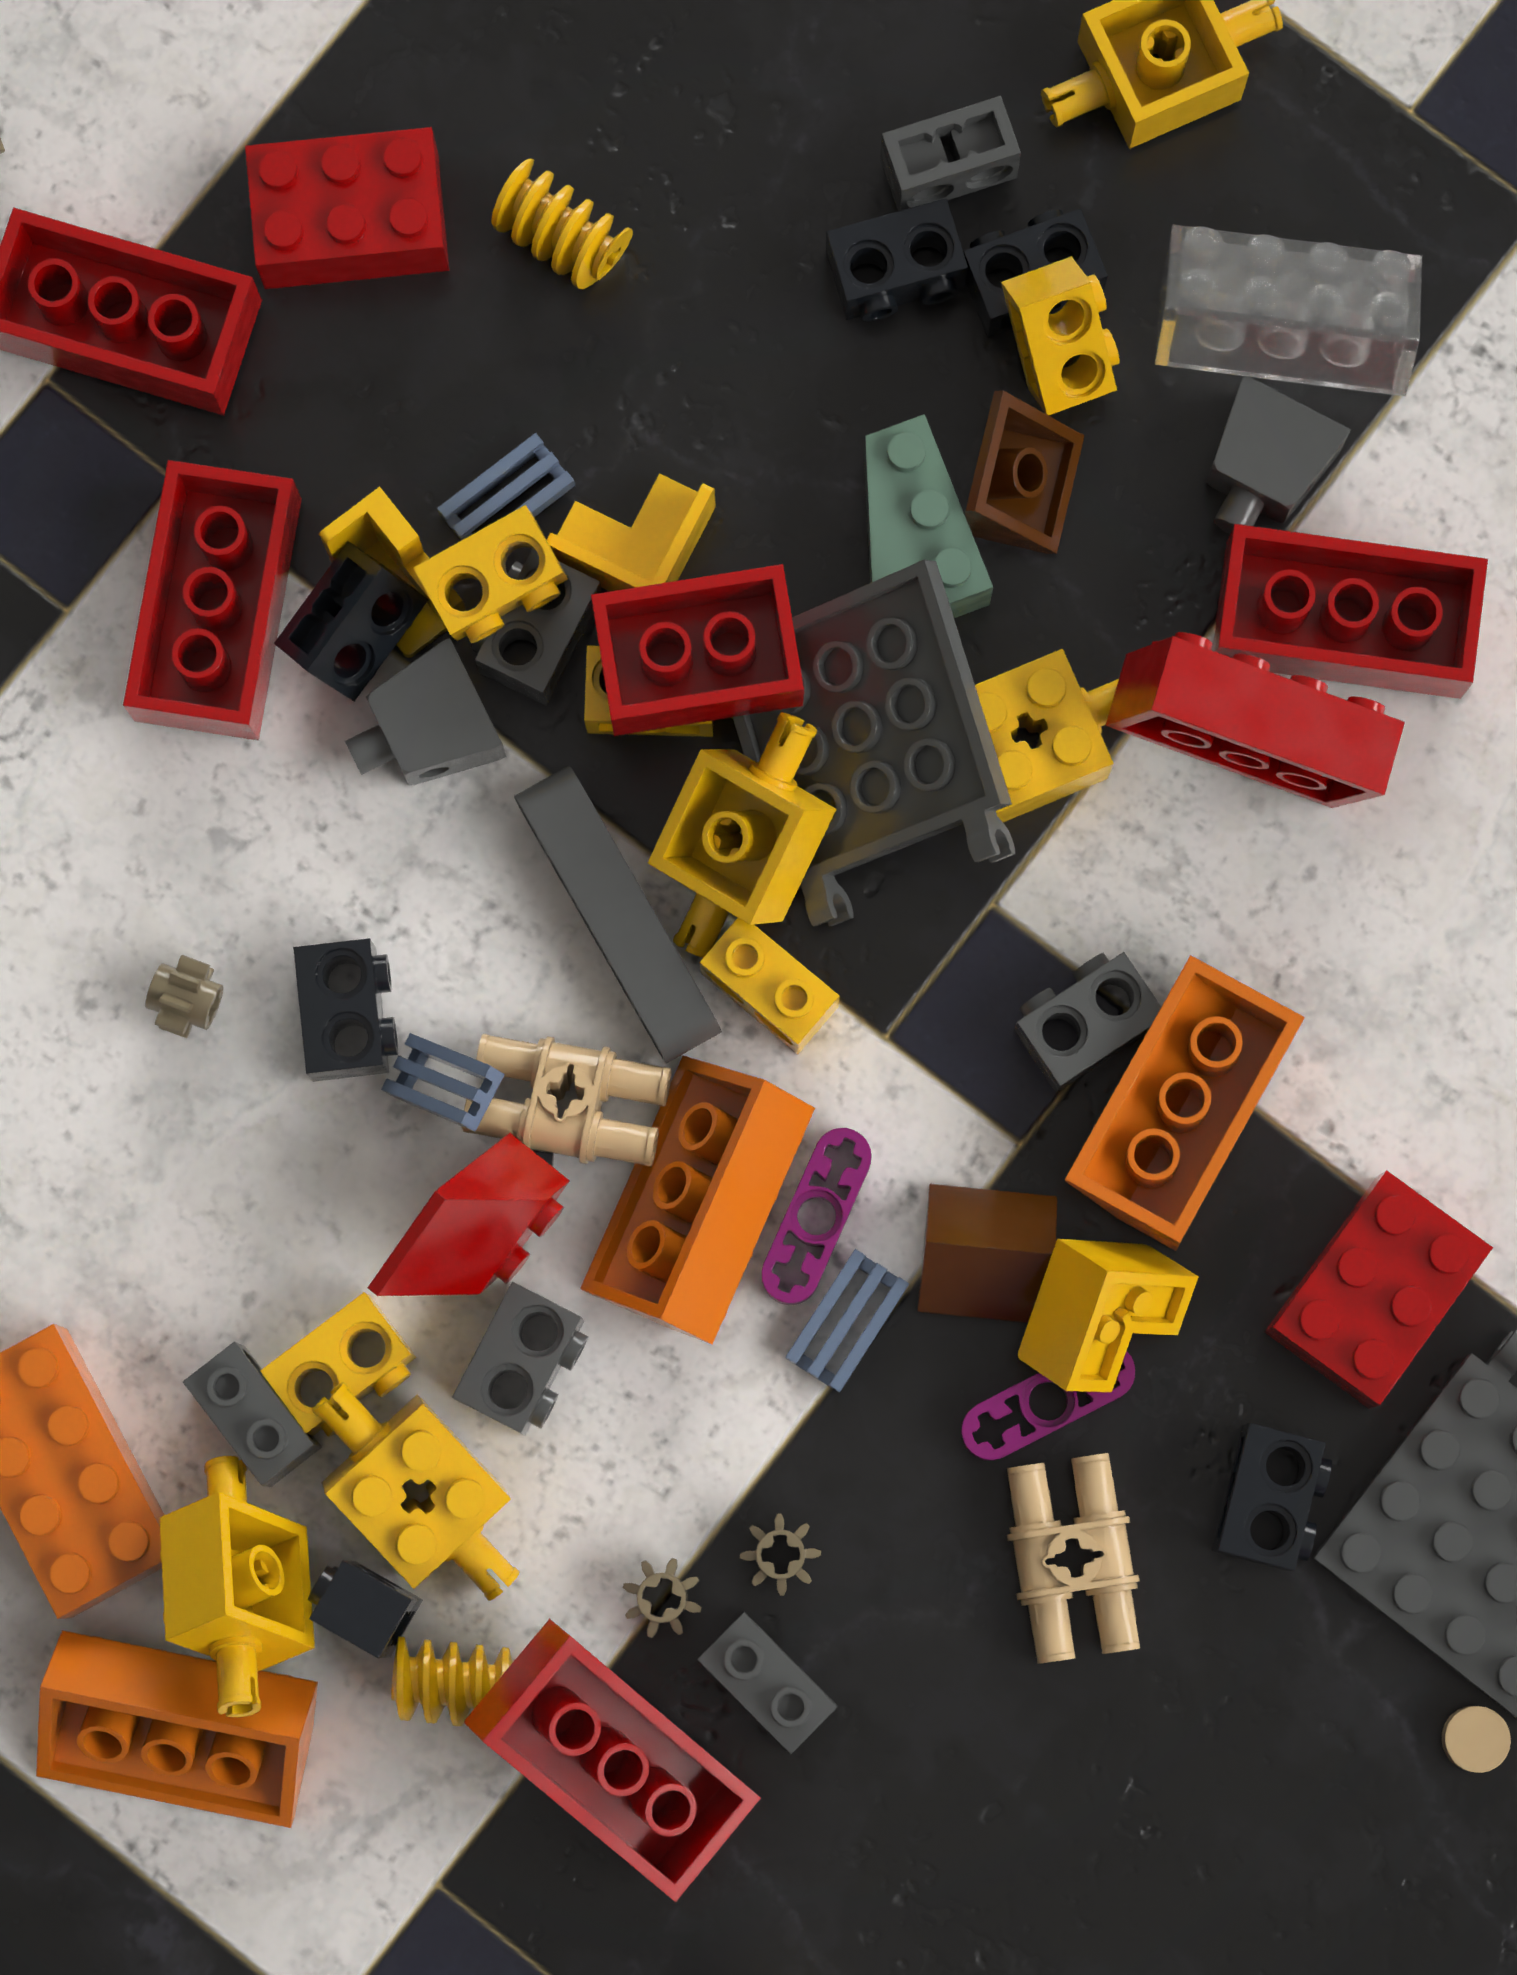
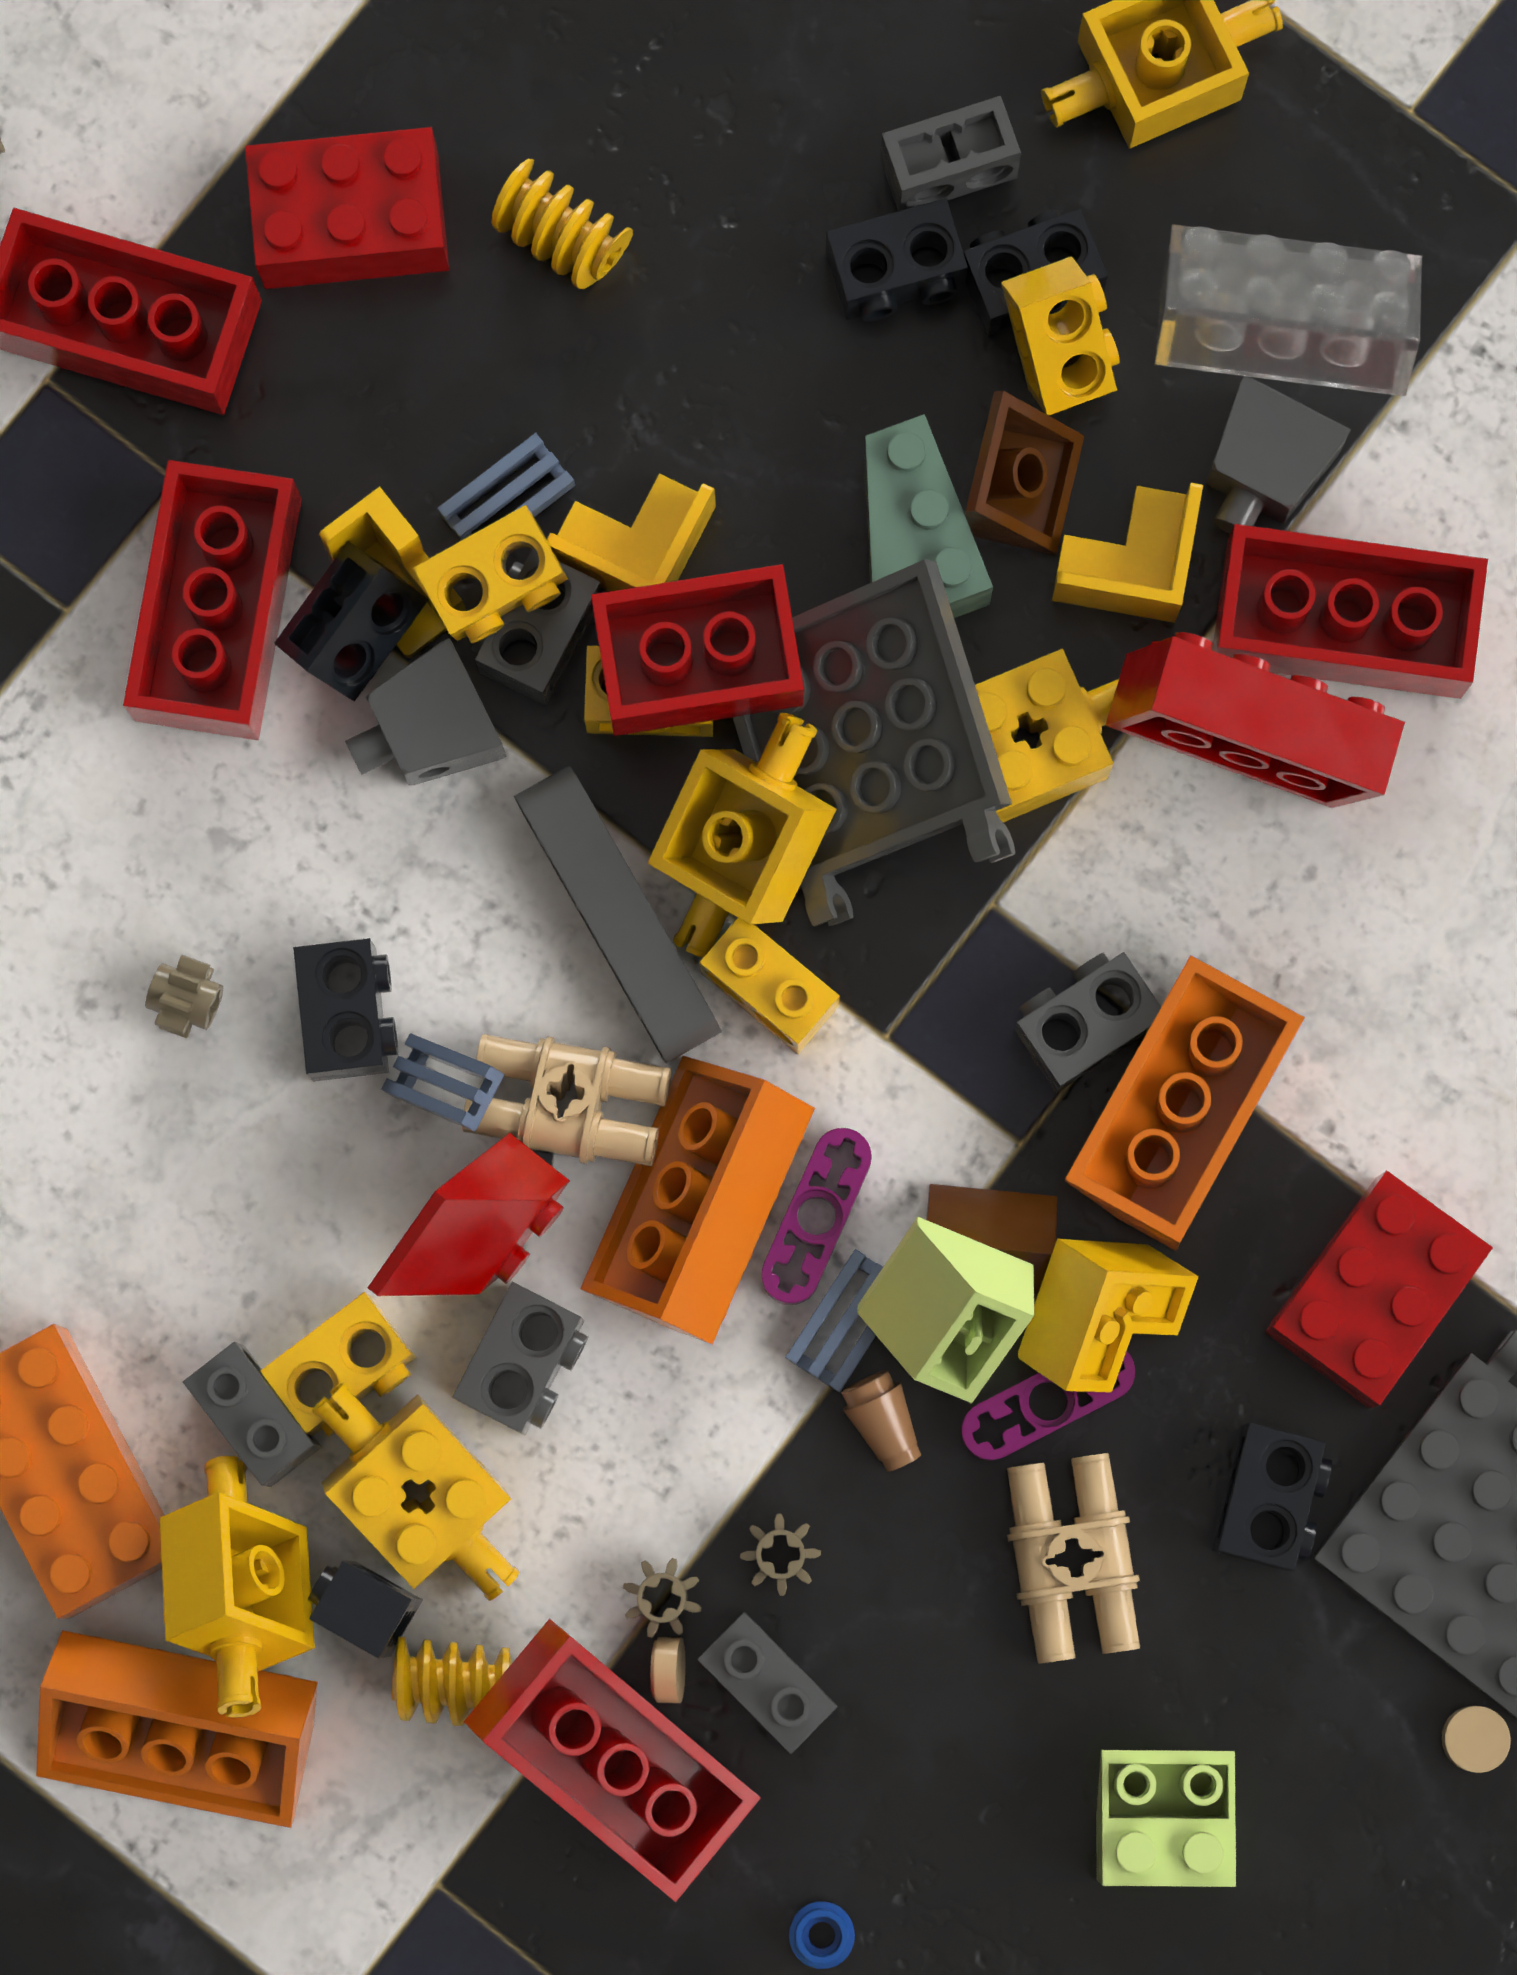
none -> tan tile [650,1637,686,1703]
none -> blue plate [789,1901,855,1969]
none -> medium nougat cone [841,1370,921,1472]
none -> yellowish green slope [857,1217,1034,1403]
none -> yellow panel [1052,483,1203,623]
none -> yellowish green slope [1096,1750,1236,1887]

